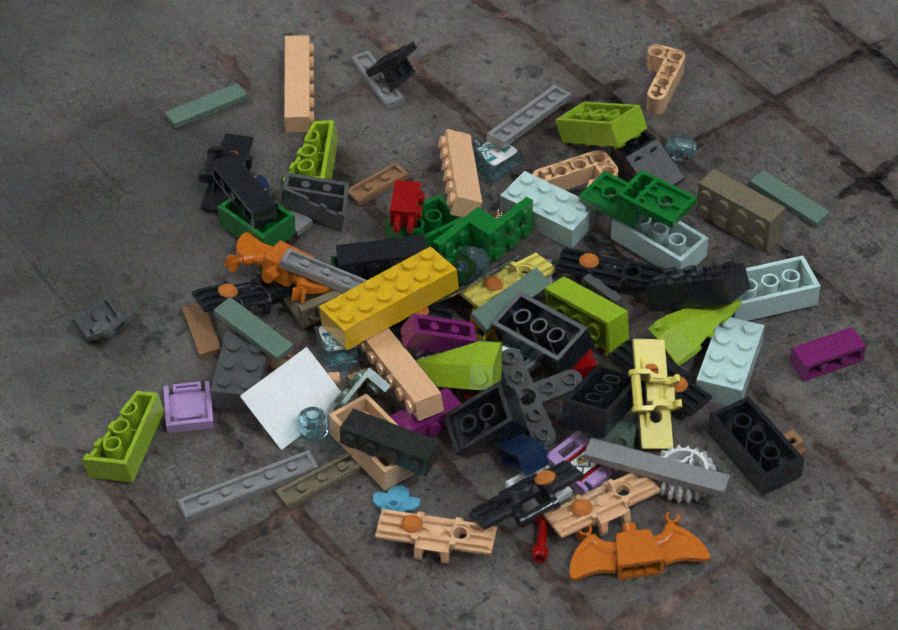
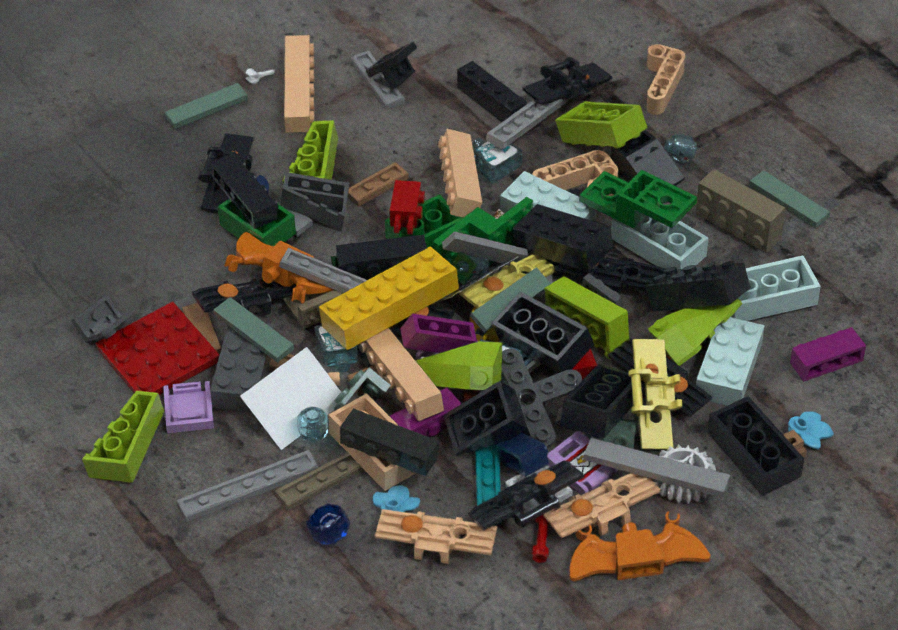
none -> red plate [96,301,220,395]
none -> white hand [245,68,274,84]
none -> clear blue hair [306,503,350,545]
none -> light grey tile [442,231,528,265]
none -> black brick [457,60,527,122]
none -> teal tile [476,444,502,525]
none -> black brick [512,204,613,272]
none -> black piece [522,57,612,105]
none -> medium azure plate [788,411,834,449]

